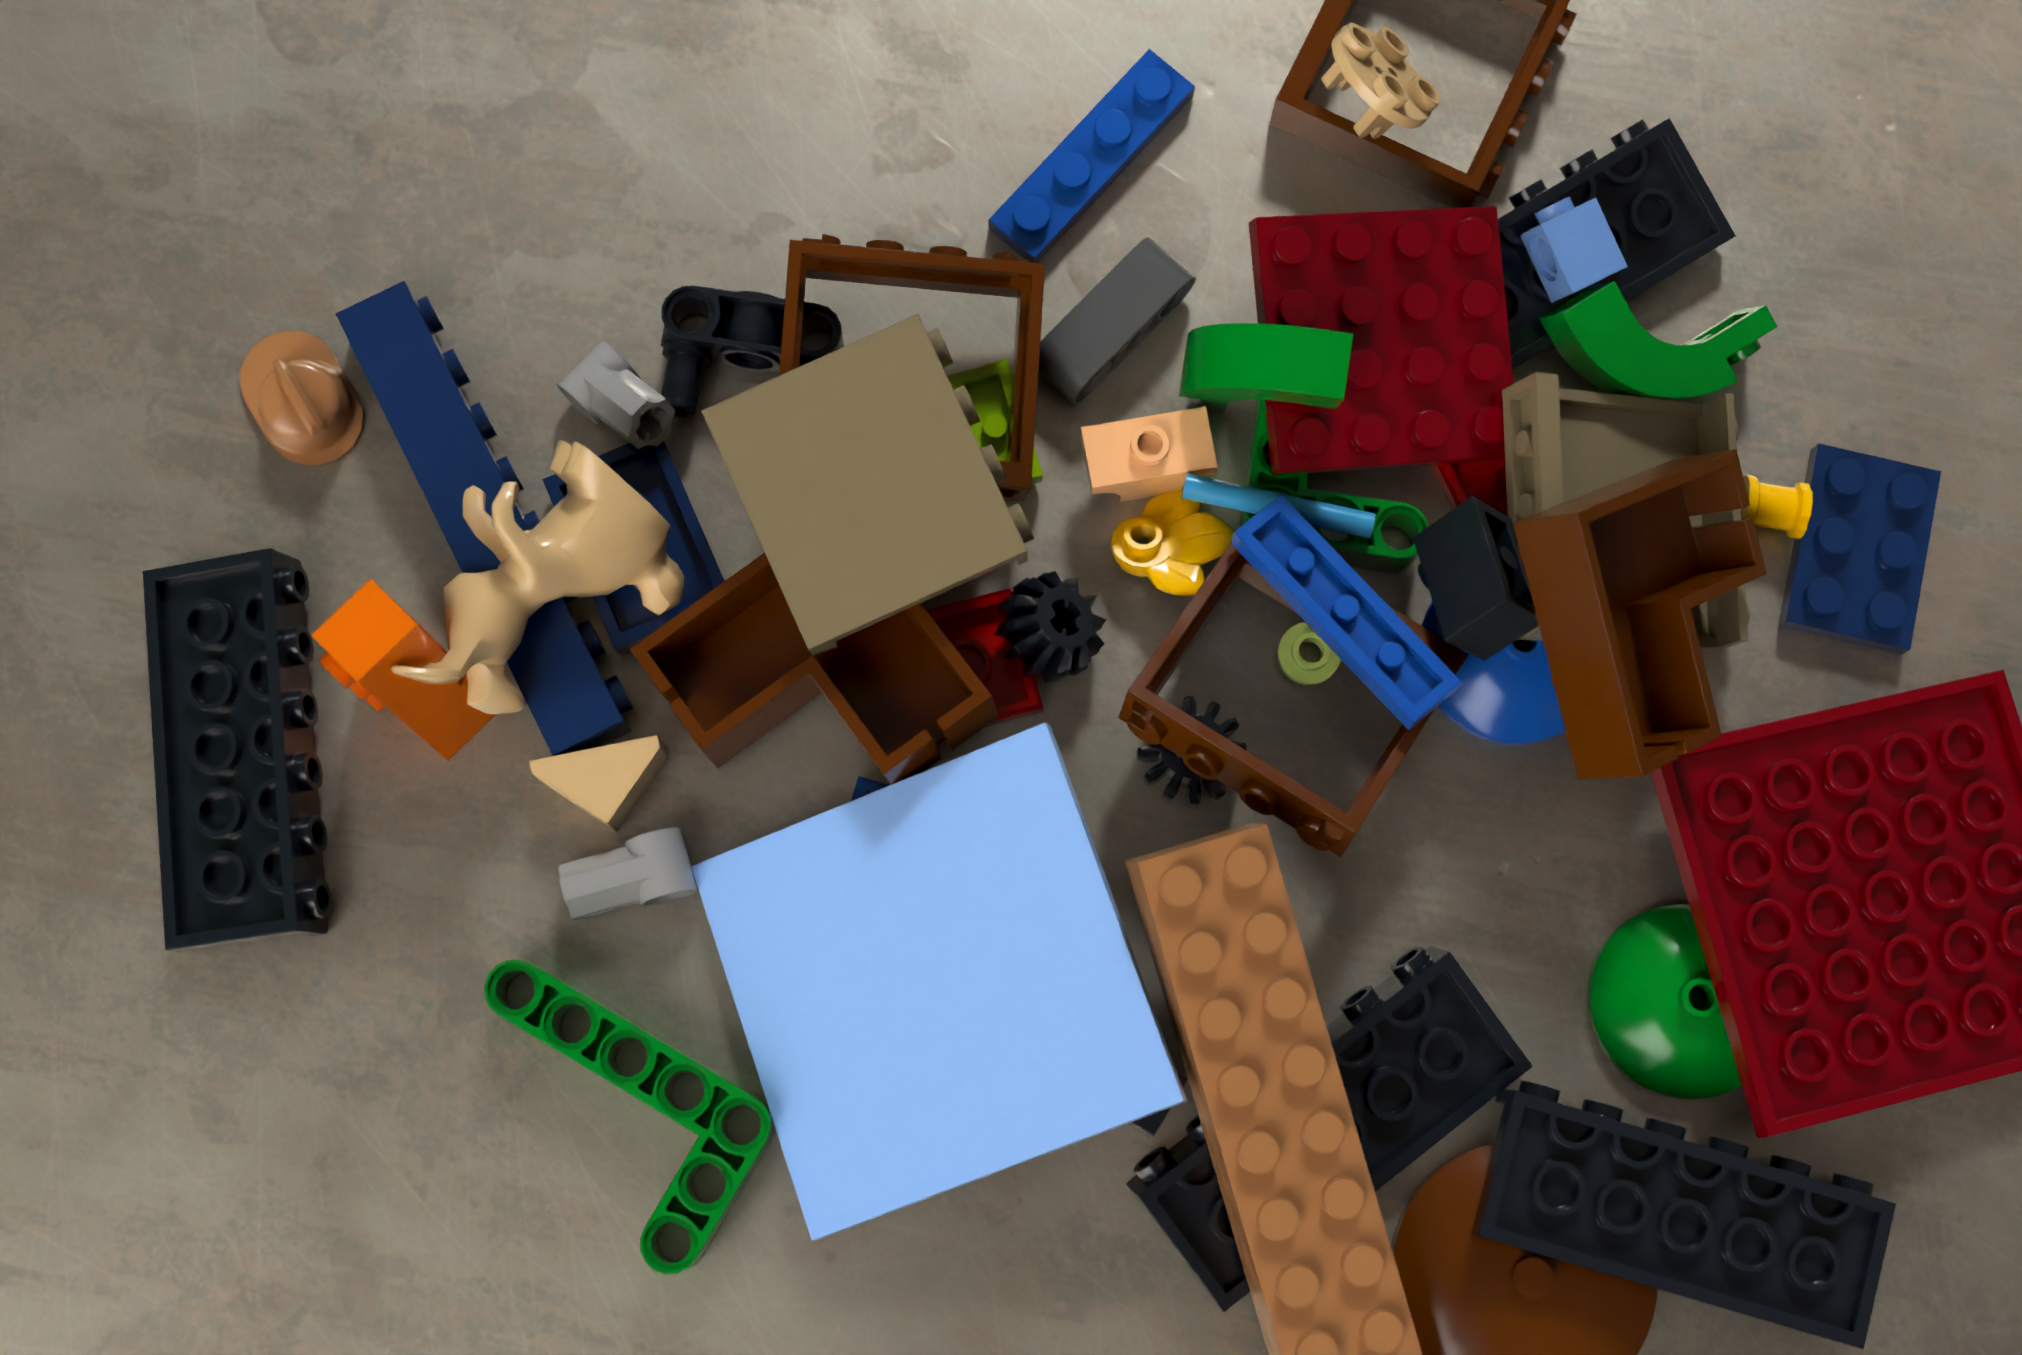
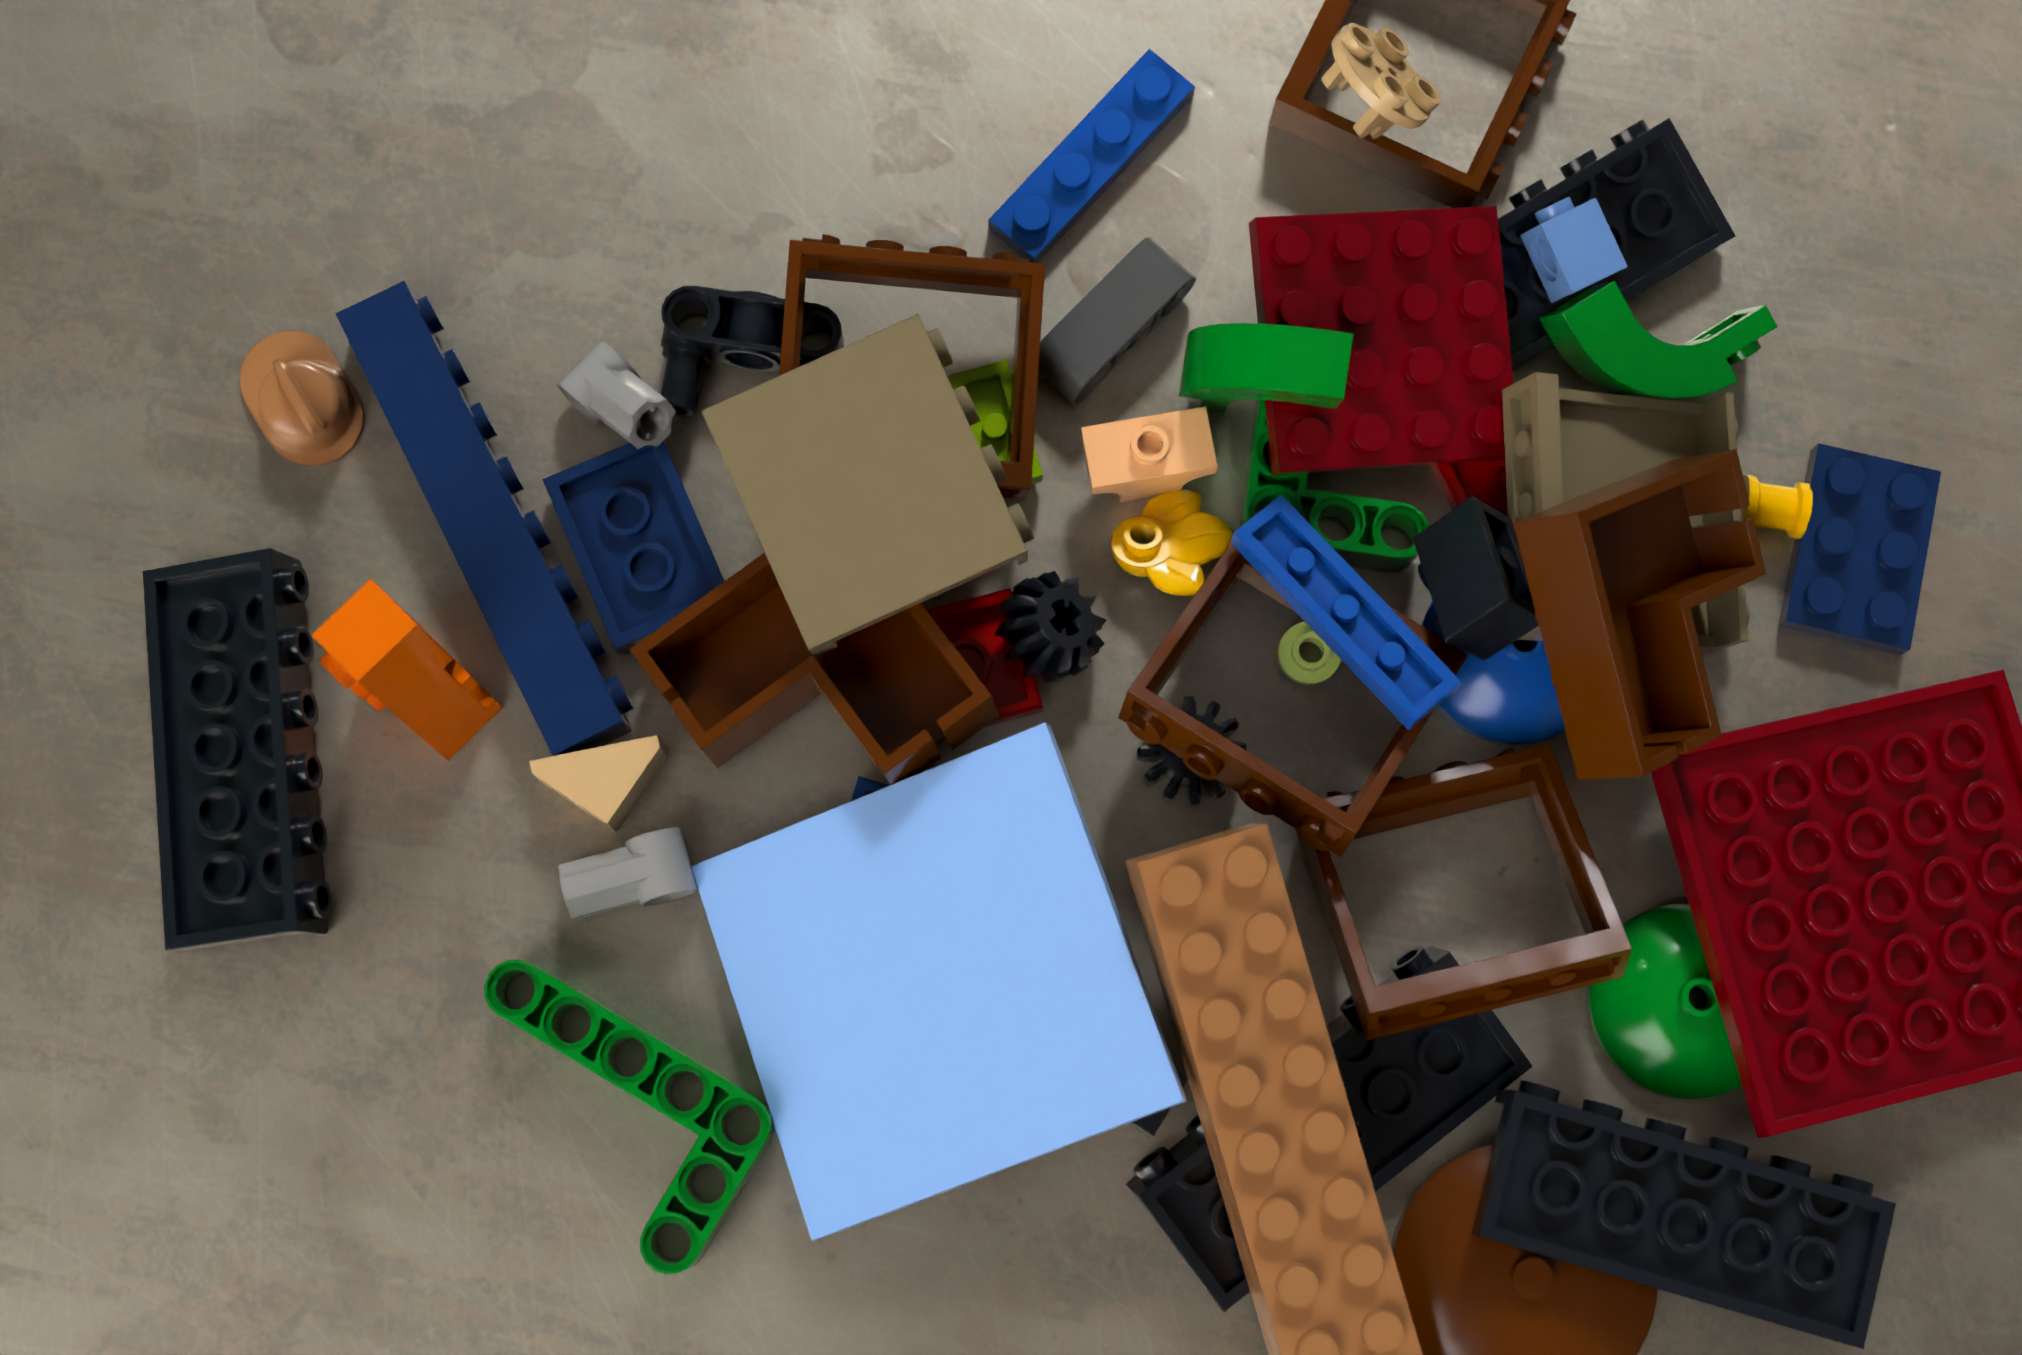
tan animal [391,440,685,714] -> none
dark azure bar [1181,473,1376,539] -> none
none -> reddish brown window [1299,744,1632,1041]

